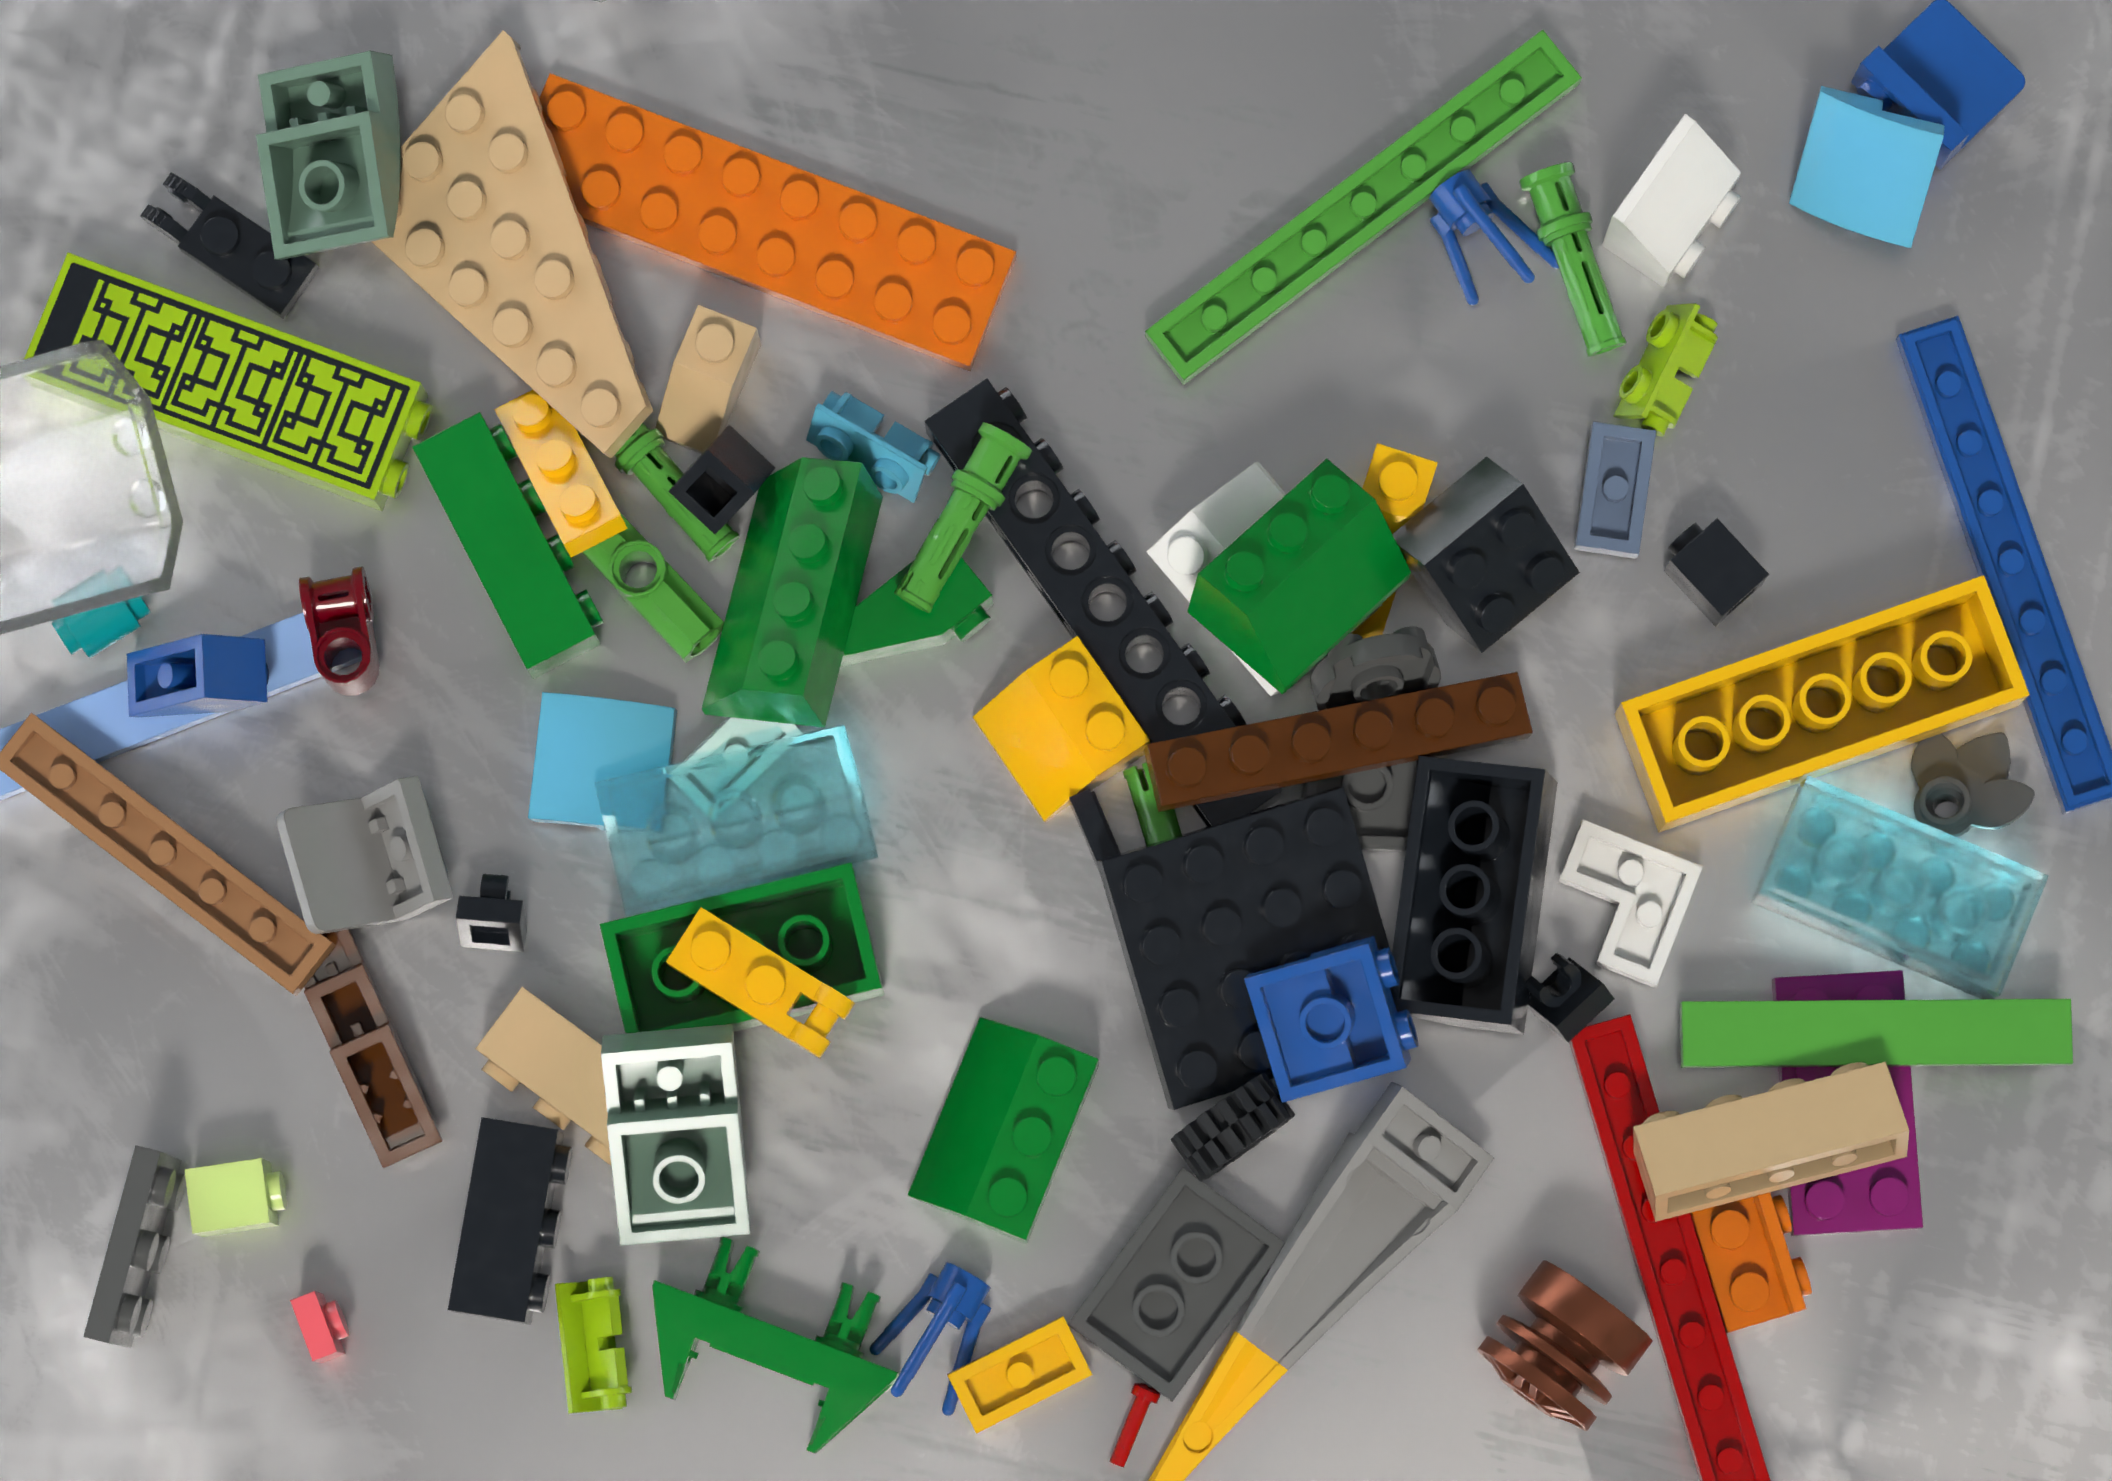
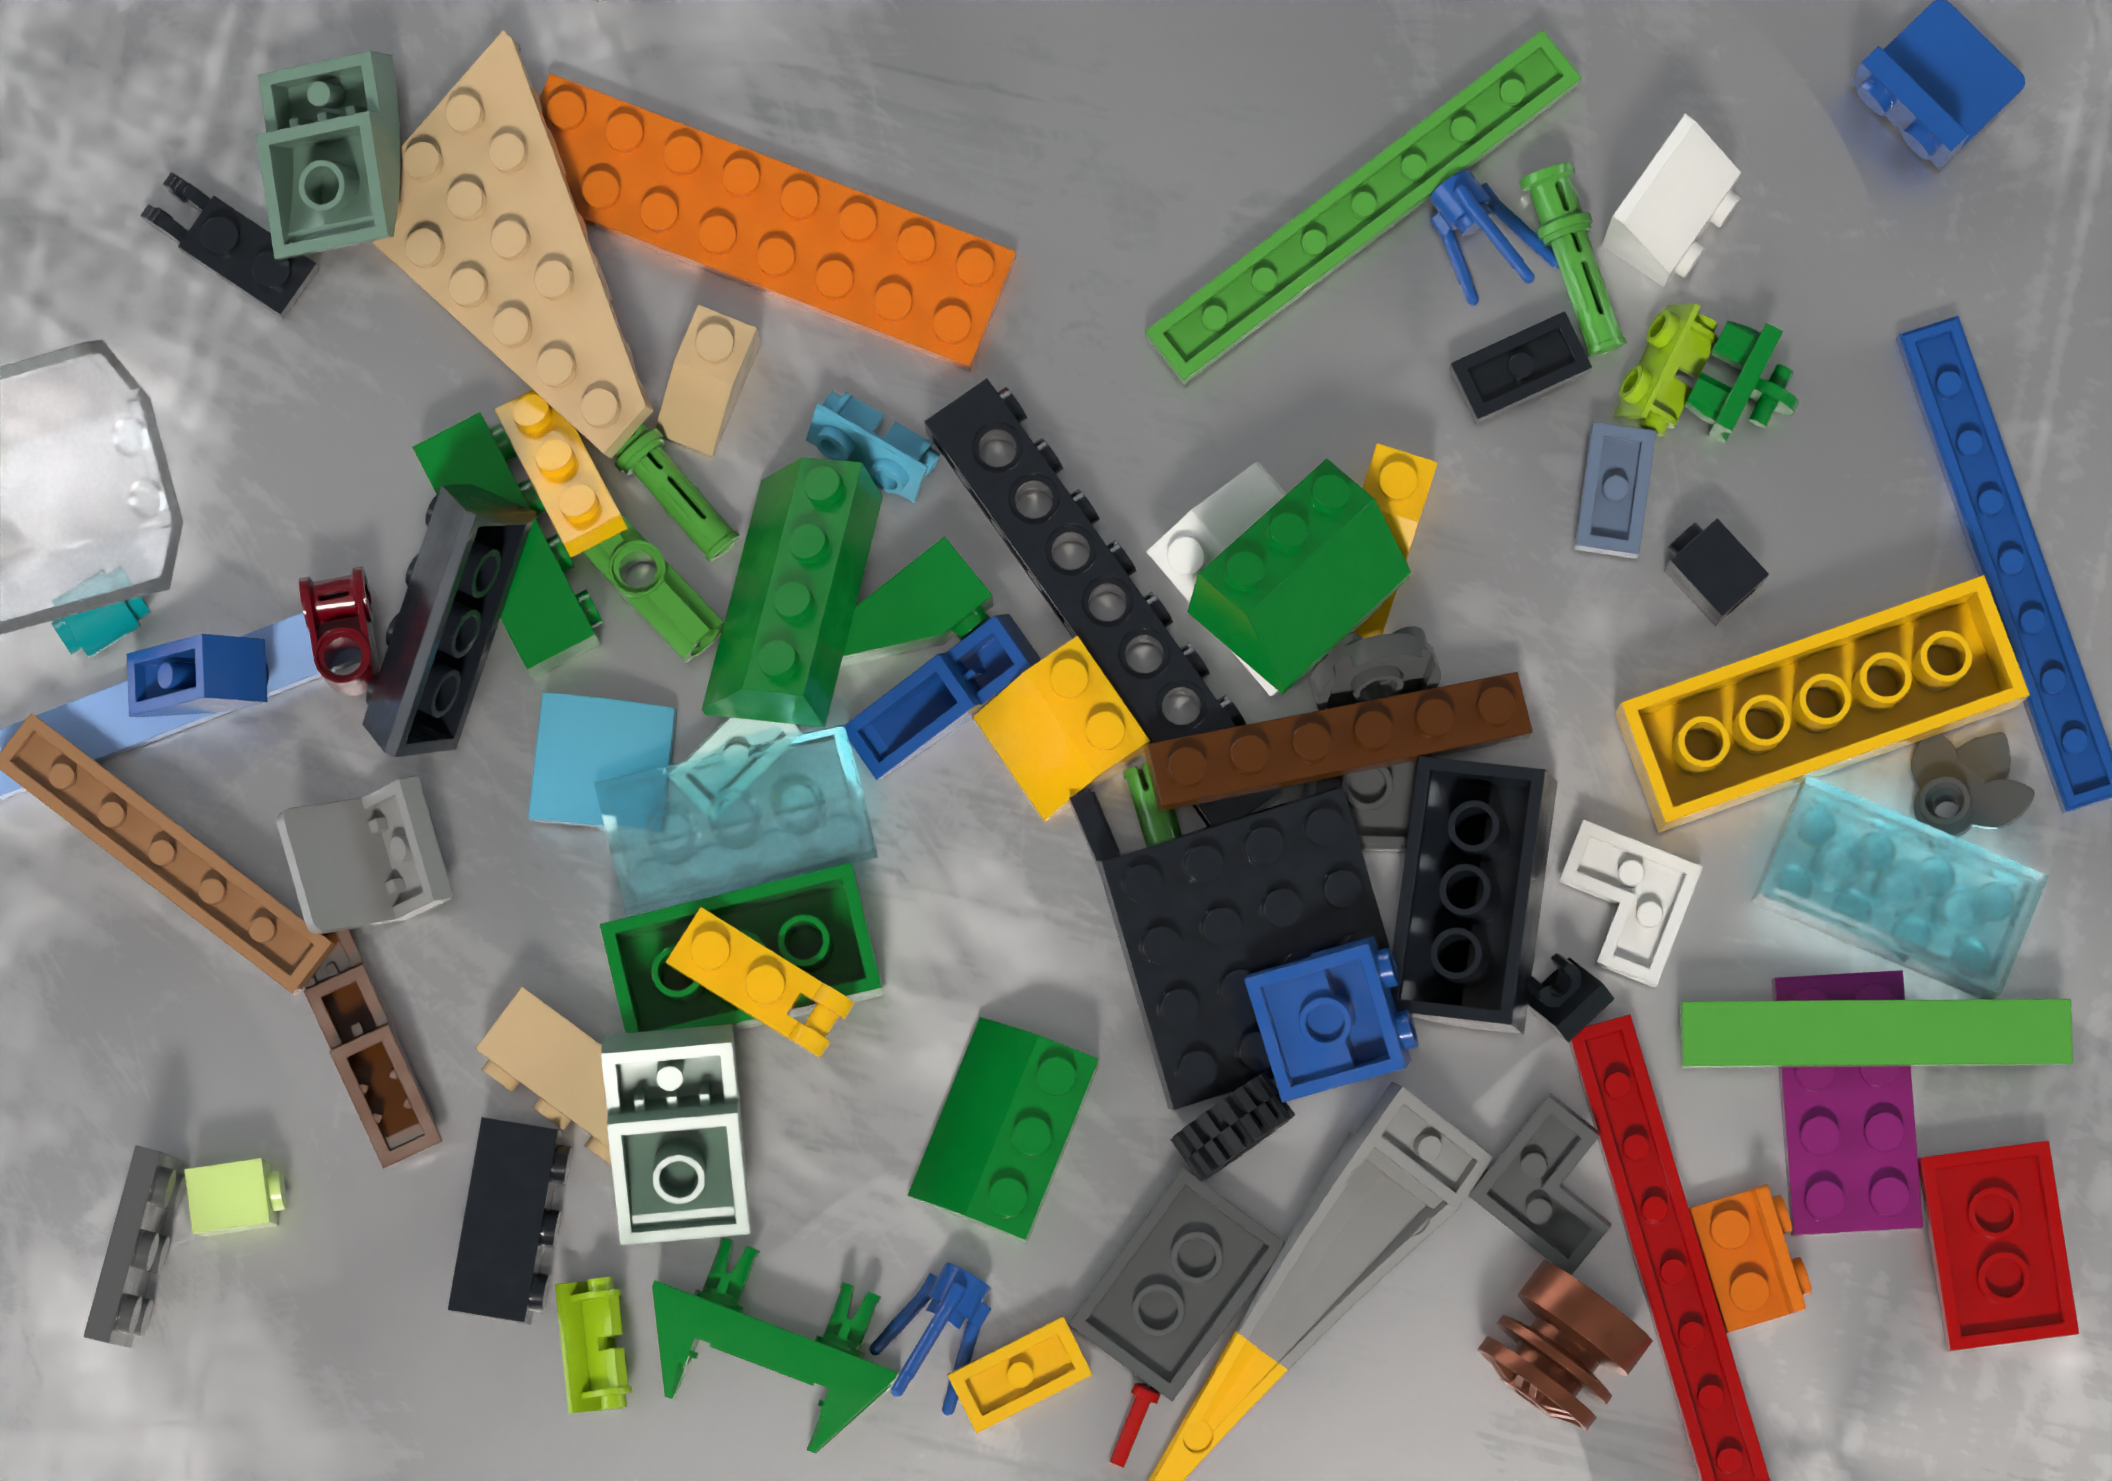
lime brick [20,253,432,511] -> none
coral plate [290,1291,350,1363] -> none
black tile [456,874,527,952] -> none
black brick [668,425,776,535] -> none
bright green pin [894,422,1032,613] -> none
black brick [1393,456,1580,653] -> none
tan brick [1633,1061,1909,1222] -> none
medium azure slope [1789,86,1945,248] -> none
none -> black slope [362,484,536,757]
none -> blue slope [840,614,1042,780]
none -> black plate [1449,311,1592,424]
none -> dark grey plate [1468,1093,1612,1275]
none -> green hips [1684,321,1799,443]
none -> red plate [1918,1140,2079,1352]

